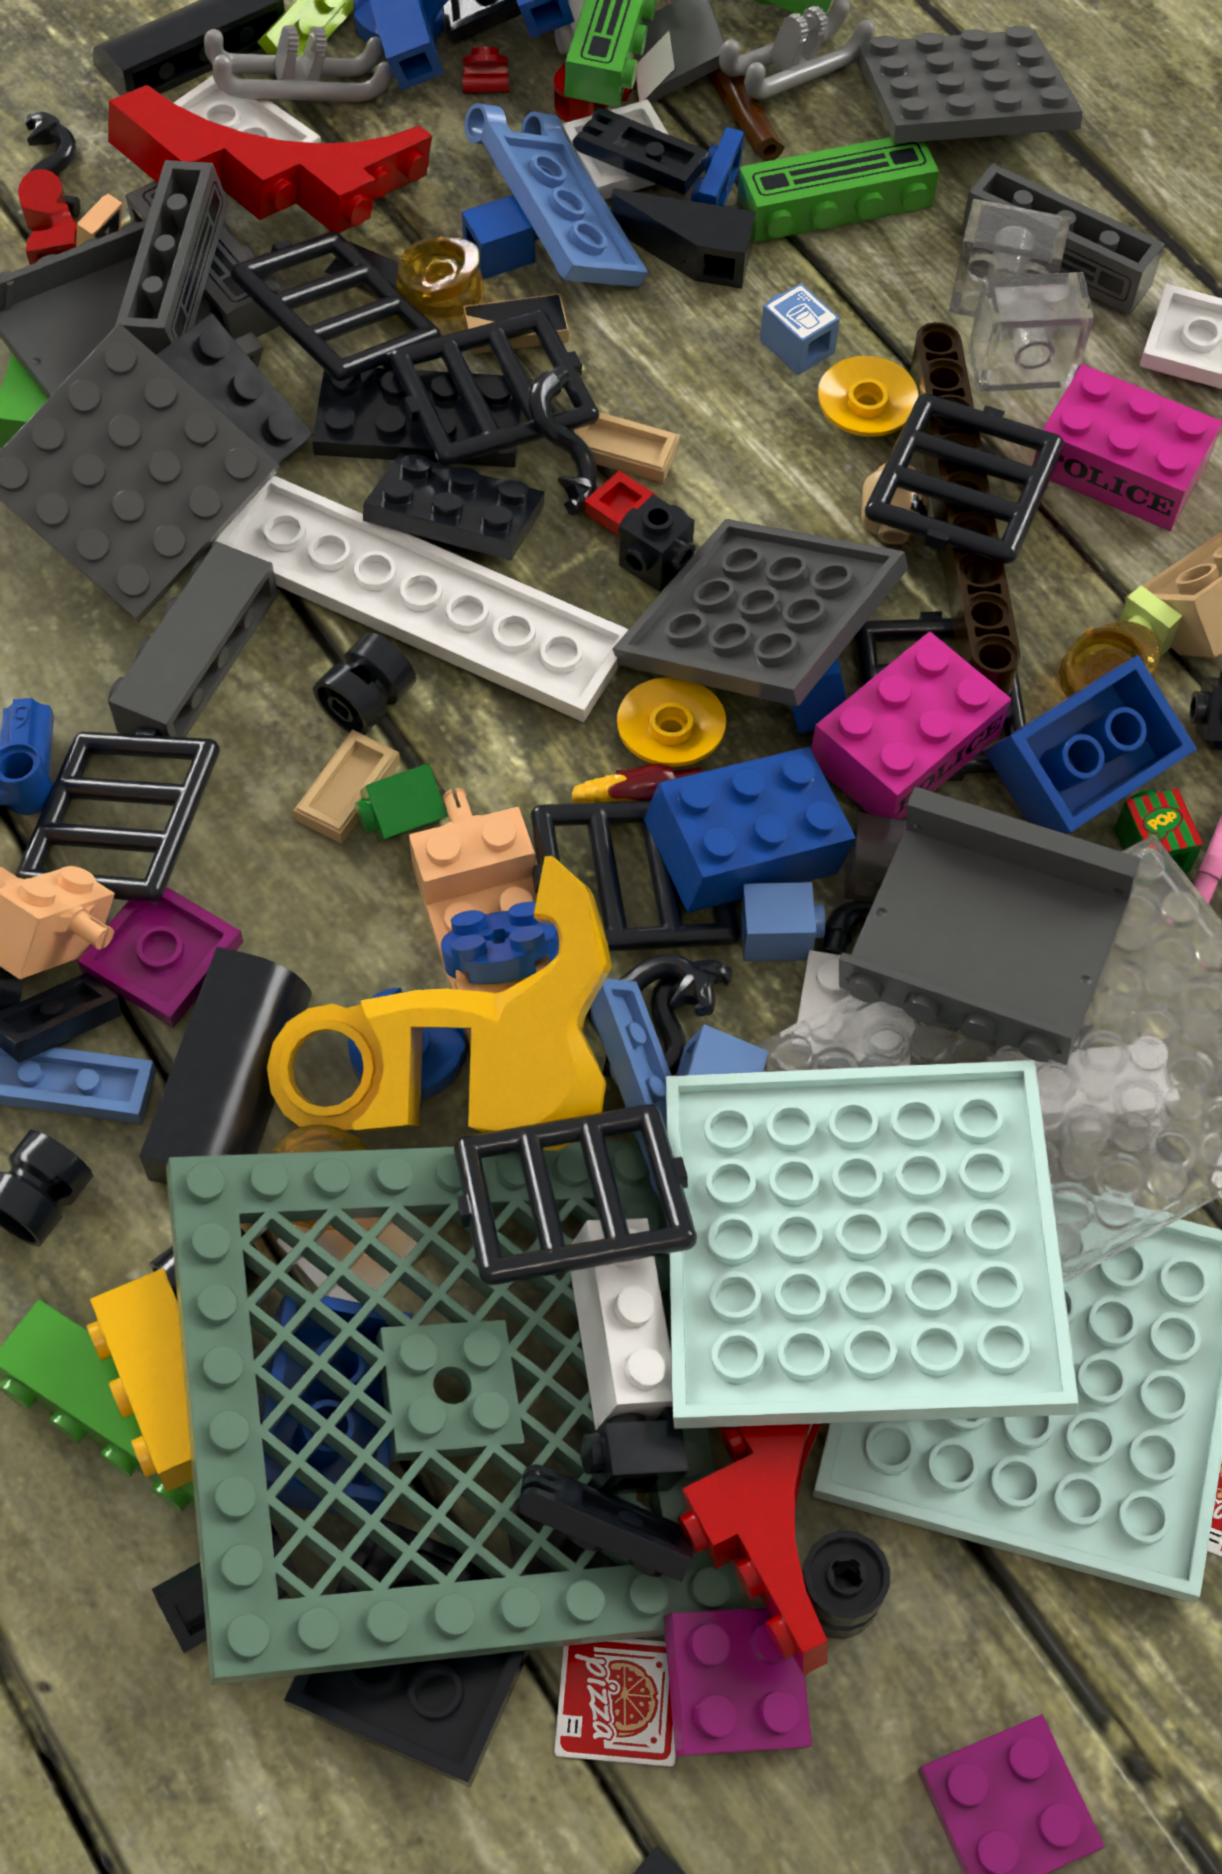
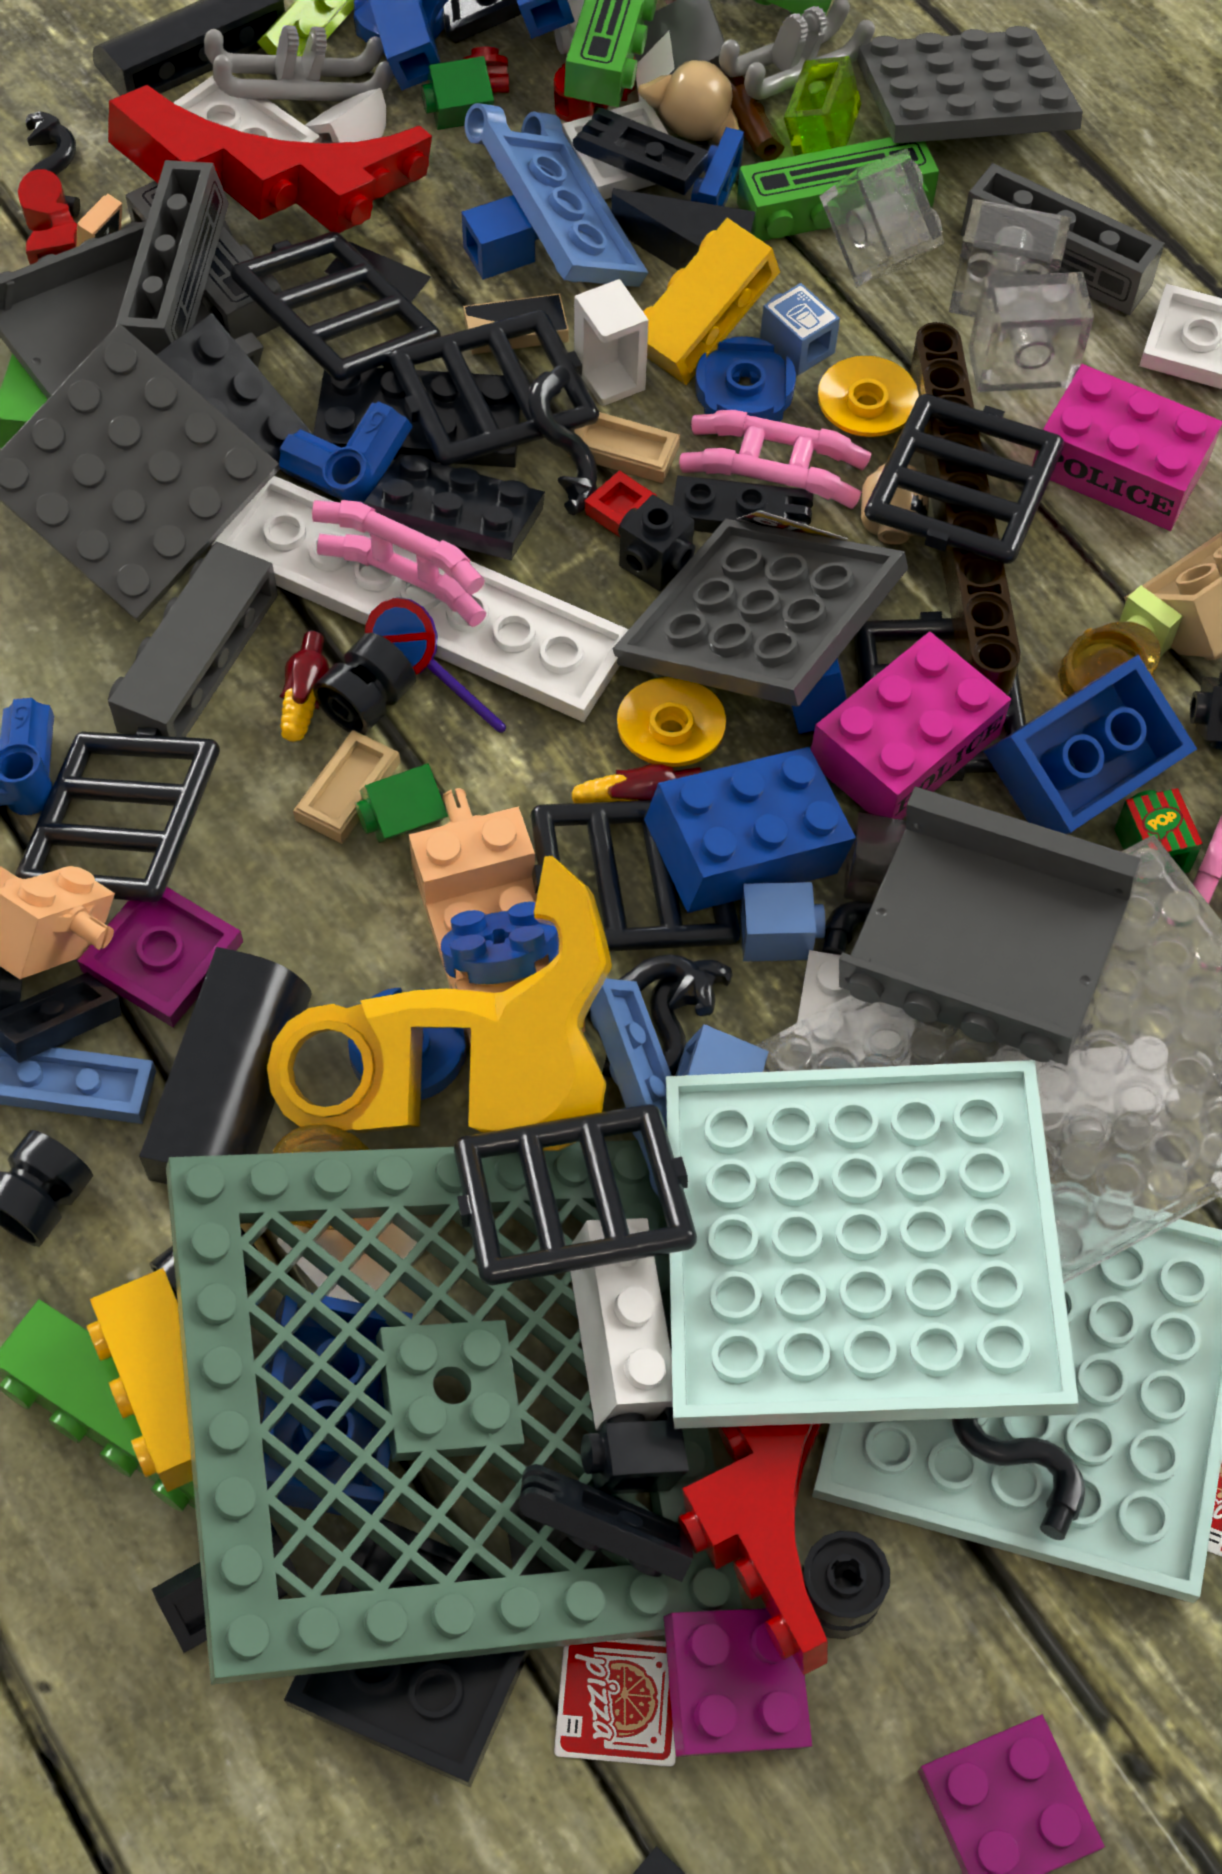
clear yellow piece [396,237,484,318] -> none
none -> blue piece [279,401,413,504]
none -> dark red piece [279,631,329,742]
none -> white brick [305,88,386,143]
none -> bright pink piece [312,500,486,627]
none -> piece [365,597,506,733]
none -> green brick [421,56,494,130]
none -> white panel [574,279,648,406]
none -> tan piece [638,60,744,145]
none -> yellow brick [643,218,780,385]
none -> black hinge [673,475,814,533]
none -> bright pink piece [679,410,872,509]
none -> blue plate [695,336,796,422]
none -> sticker [736,511,848,540]
none -> clear neon green brick [784,56,862,156]
none -> clear brick [819,148,945,288]
none -> black animal [952,1418,1085,1540]

